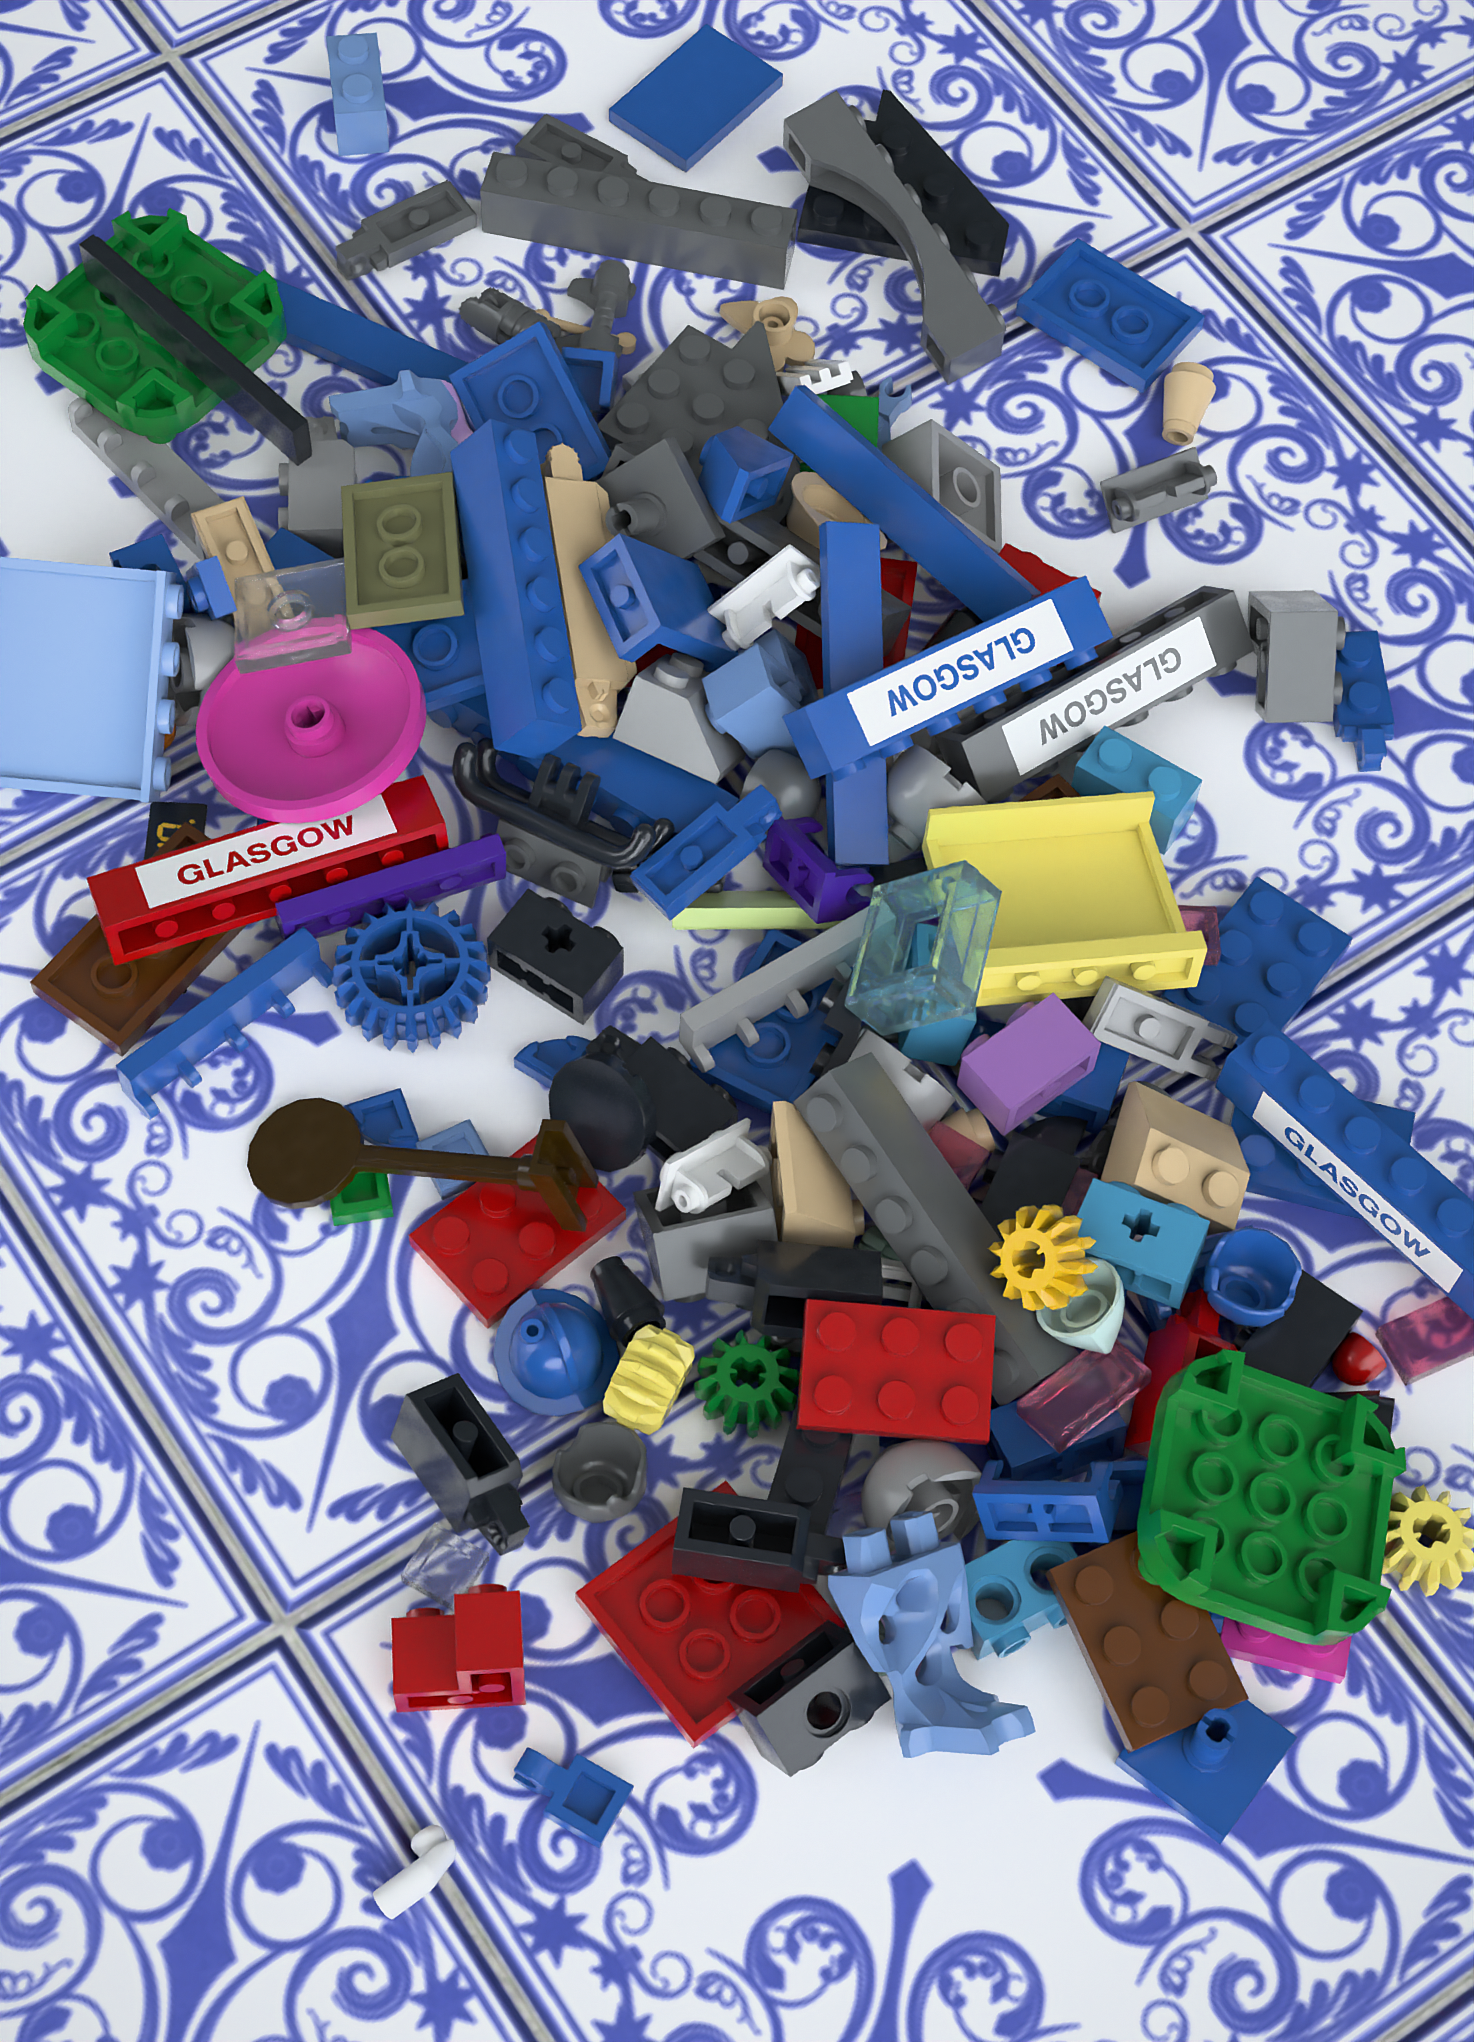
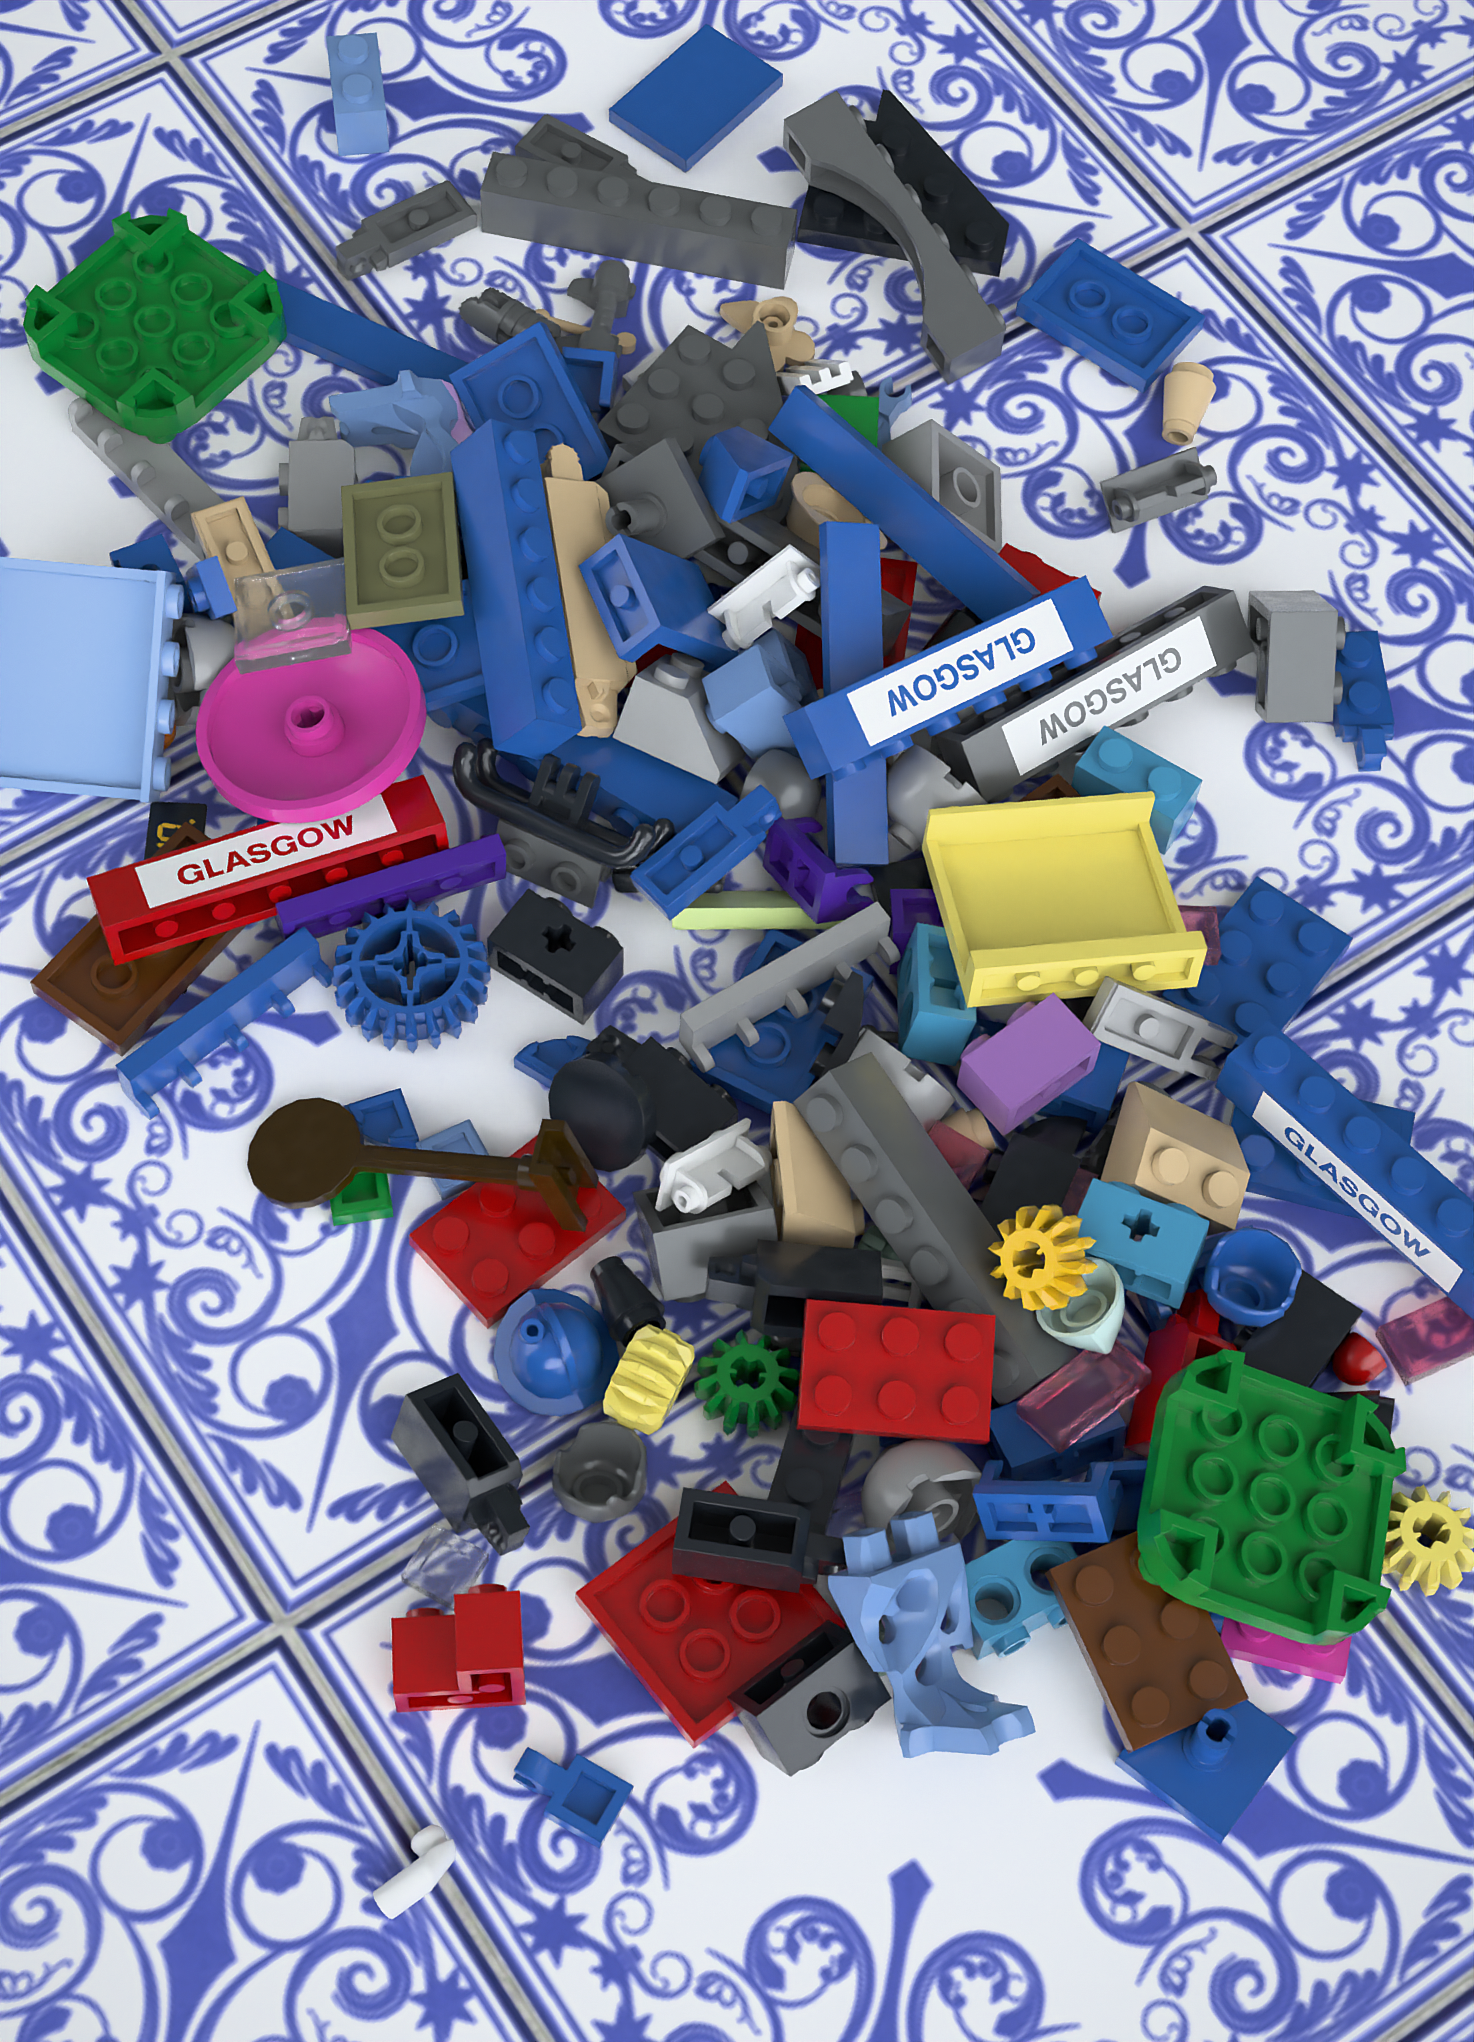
black tile [79,234,312,466] -> none
clear light blue window [844,860,1002,1036] -> none

